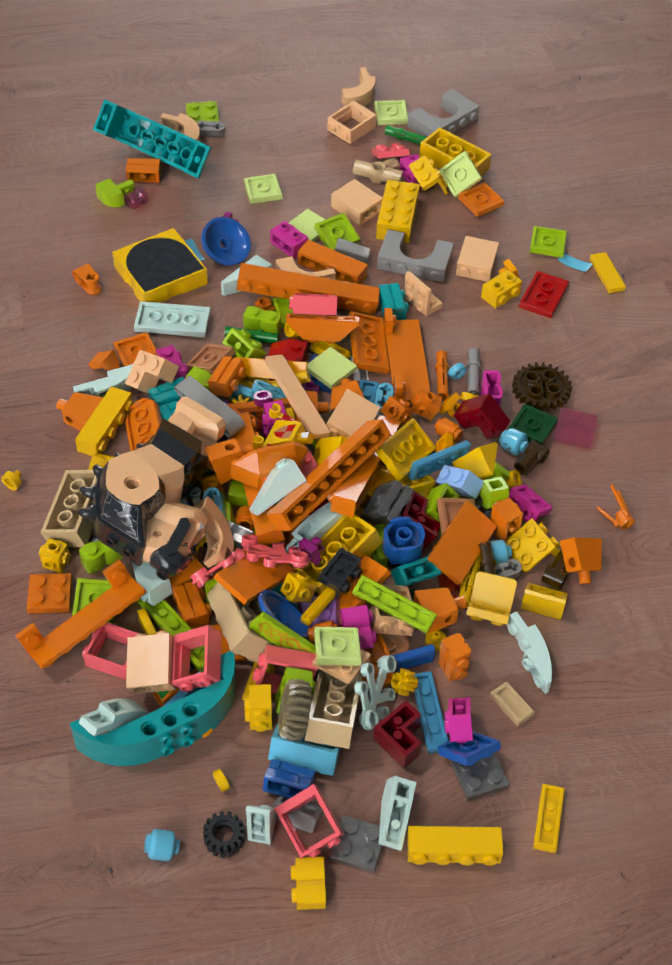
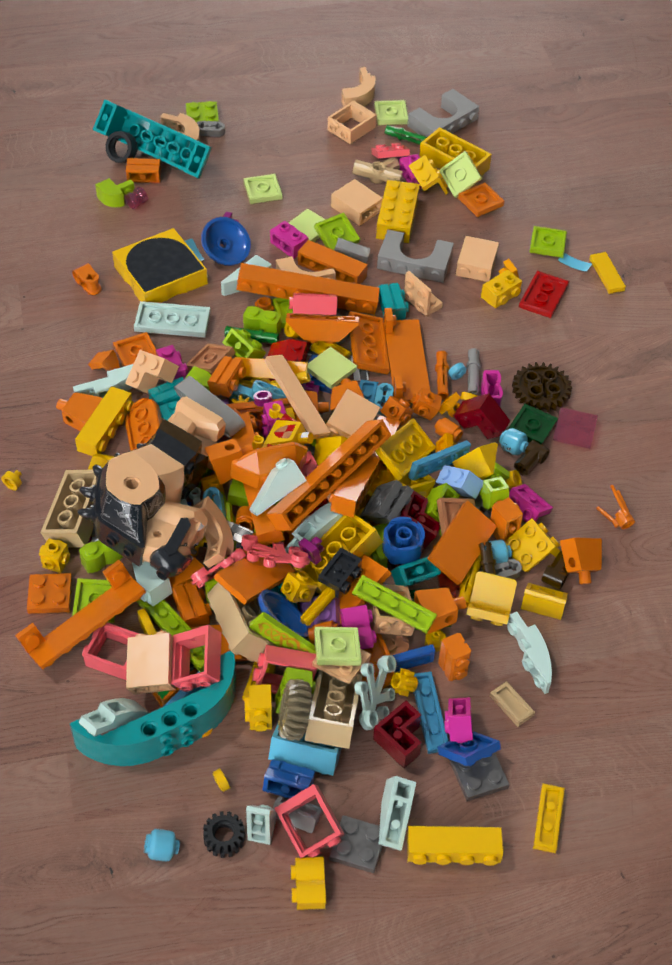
none -> black tyre [105,131,138,163]

